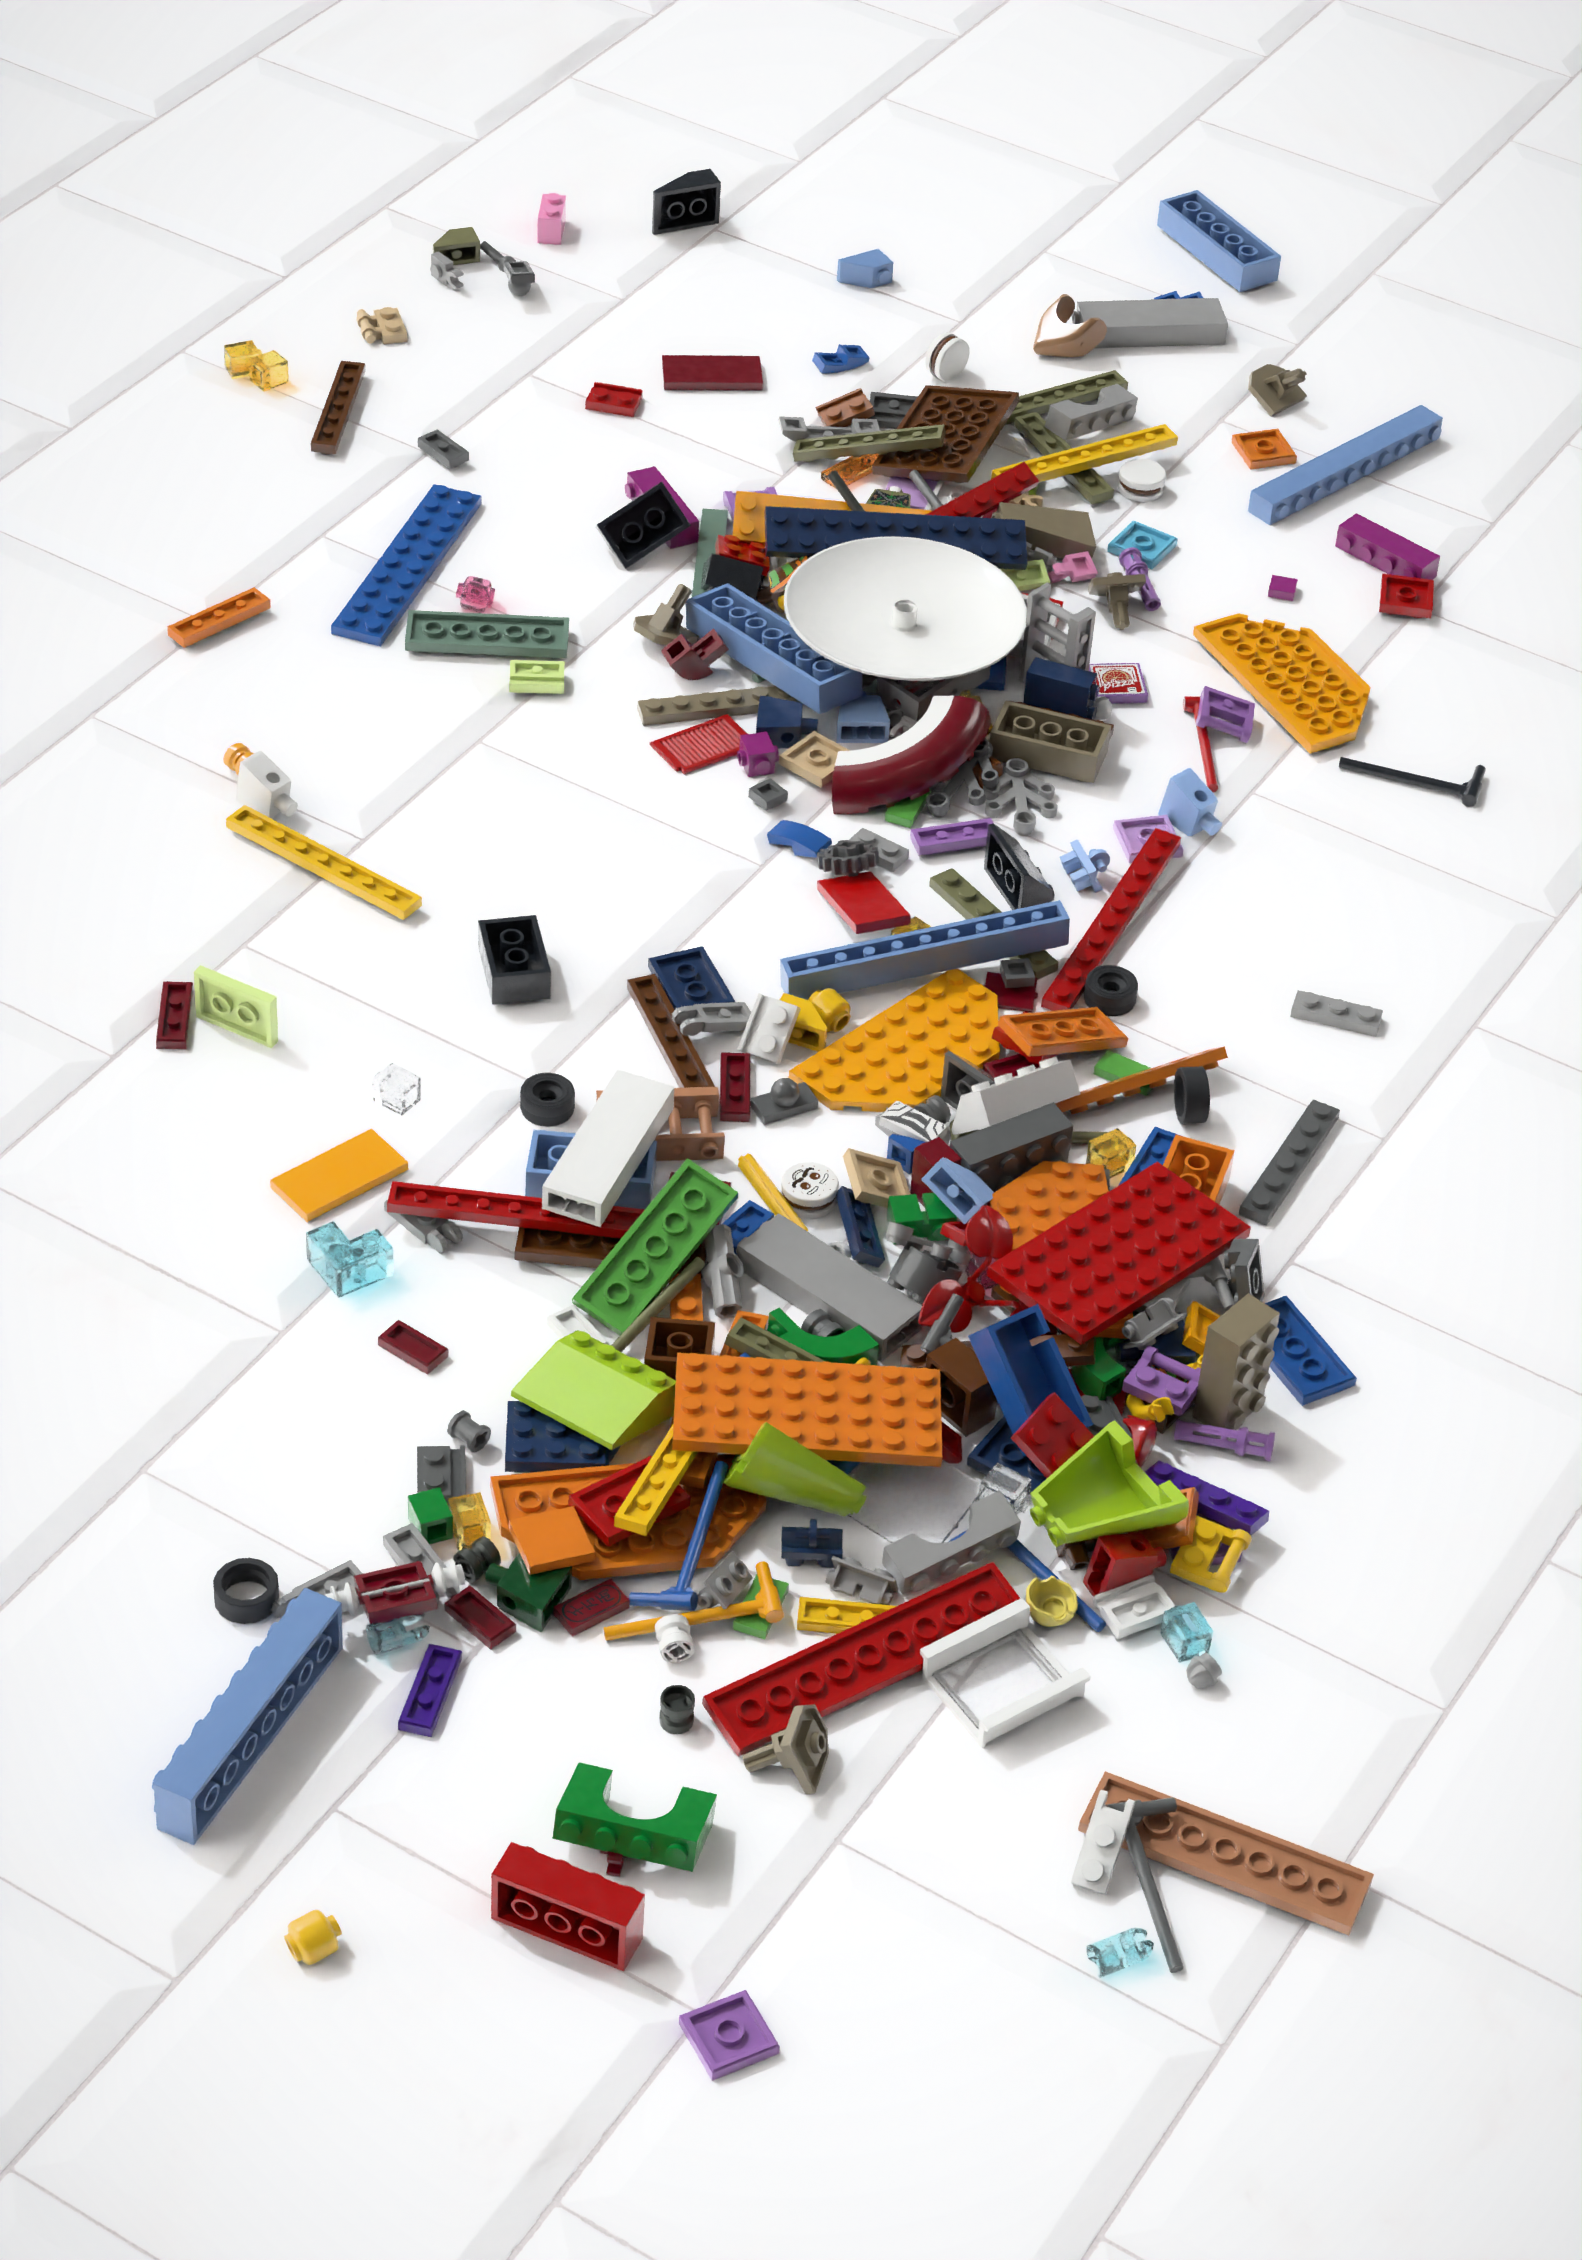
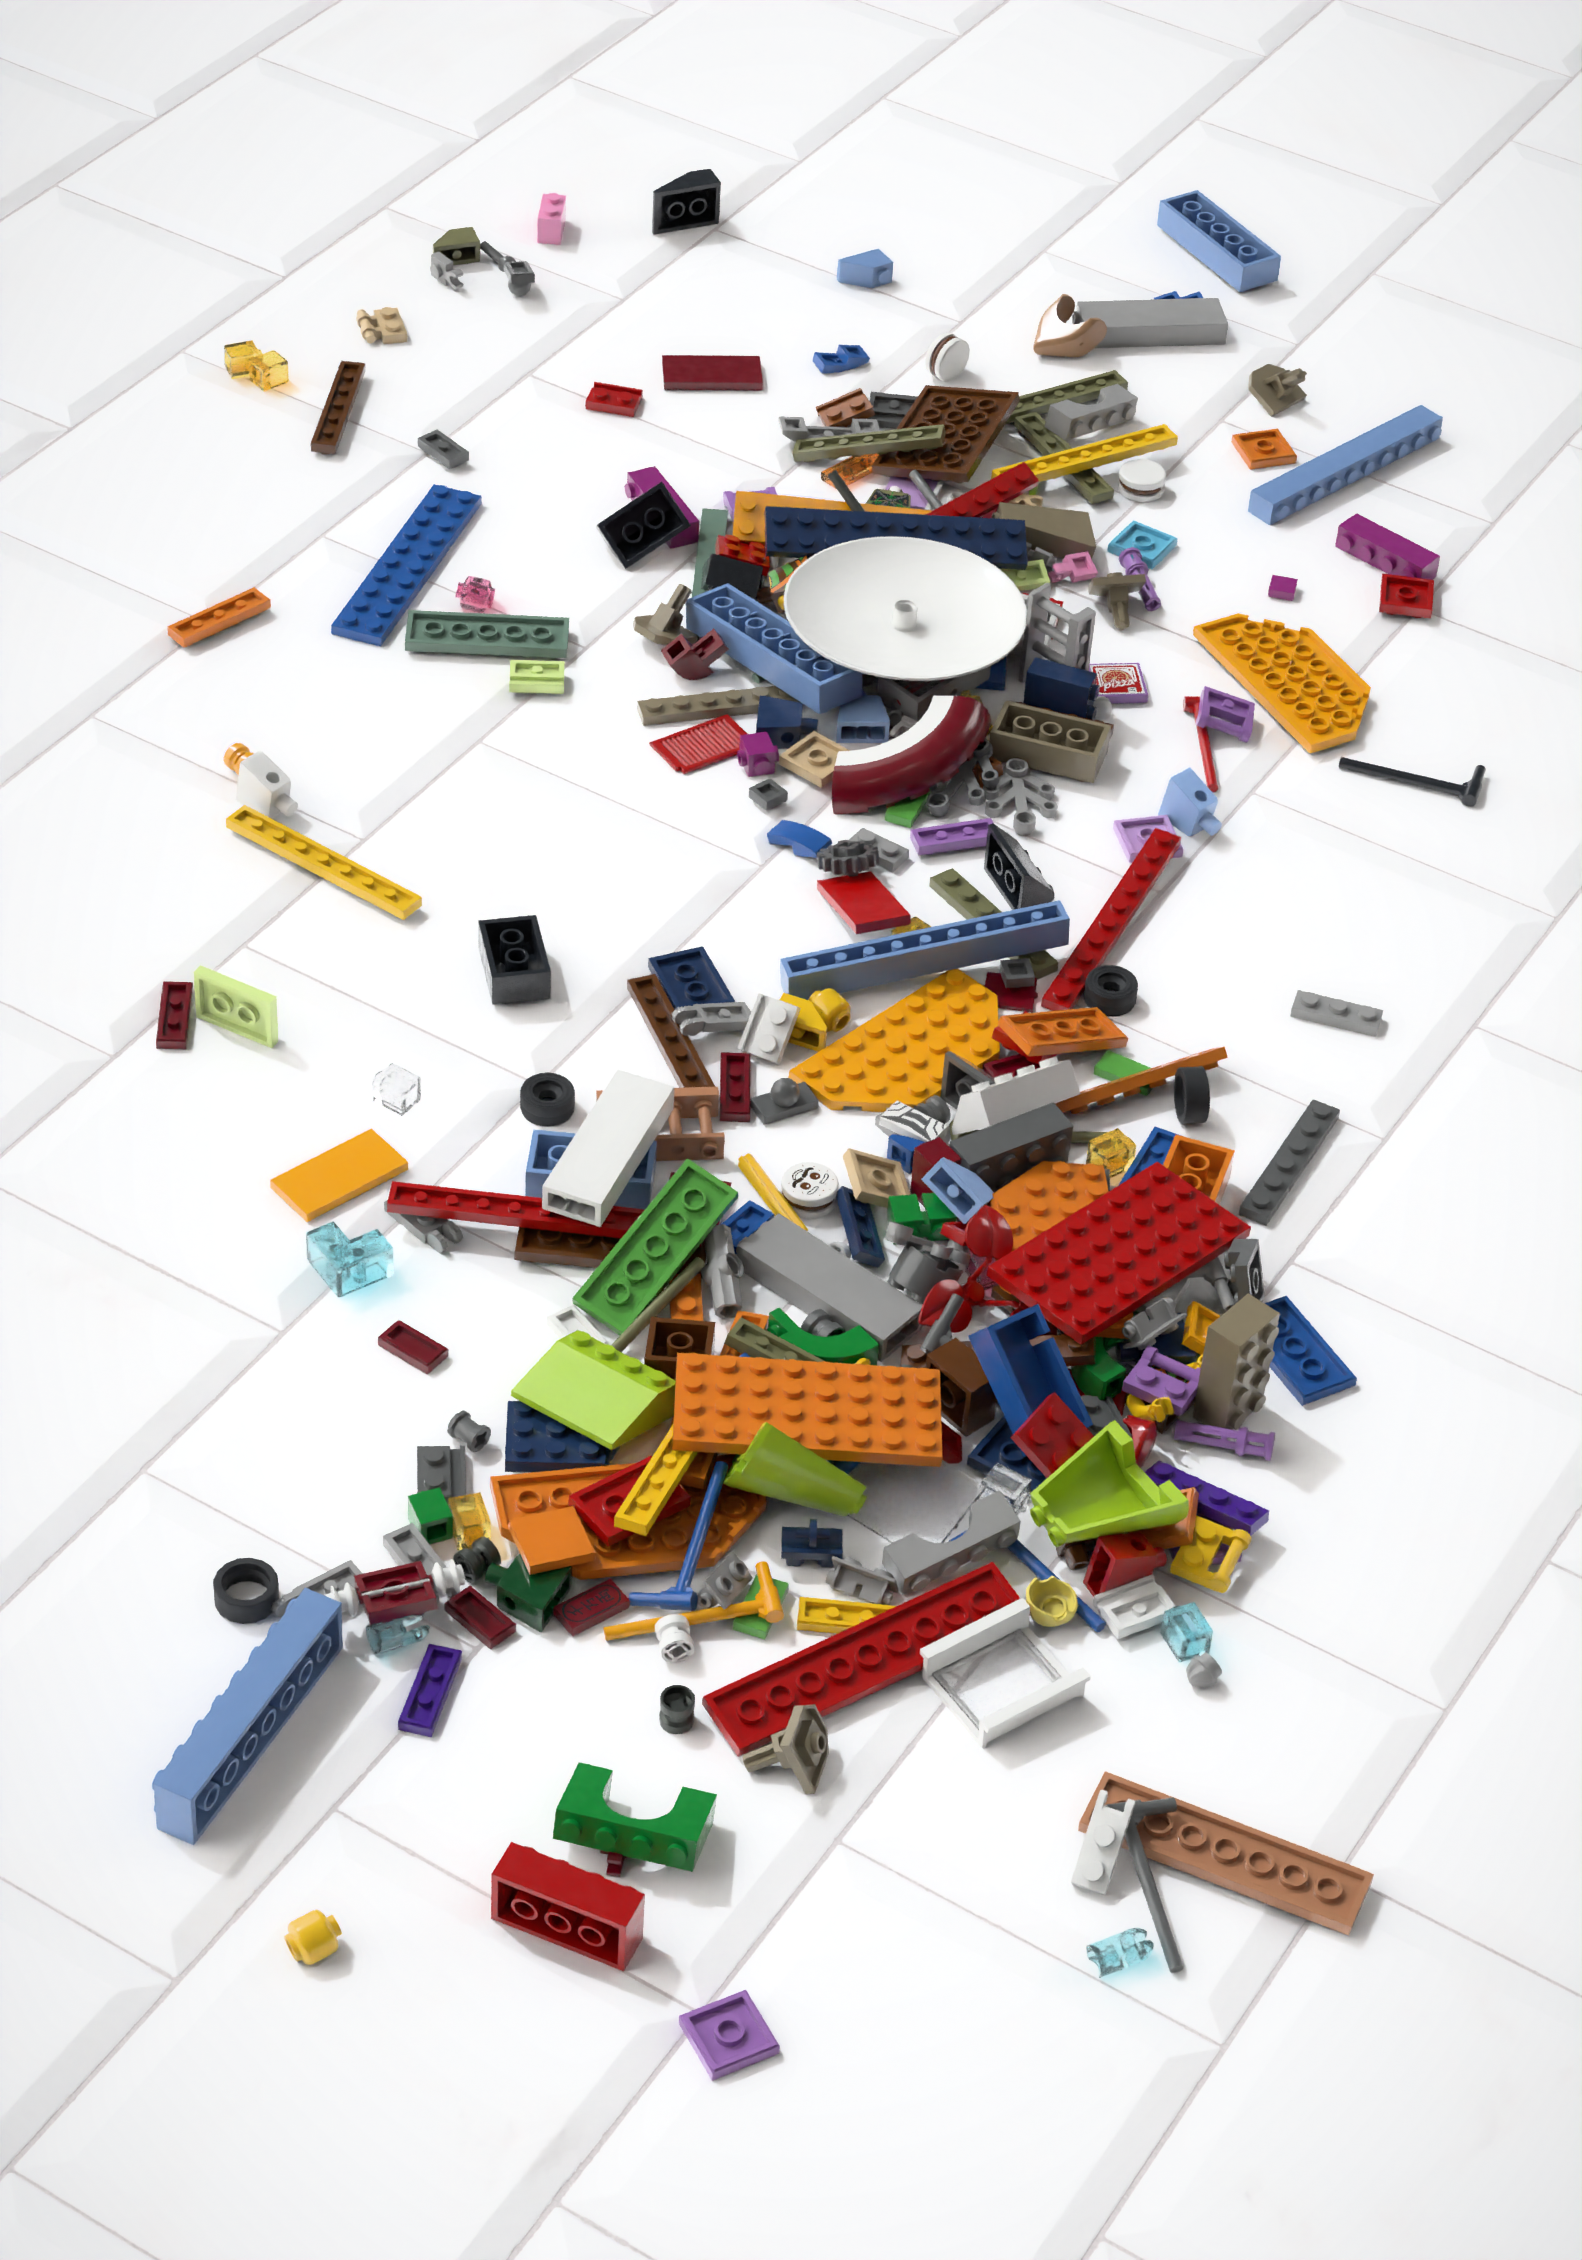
light blue hips [1059,839,1110,893] -> none

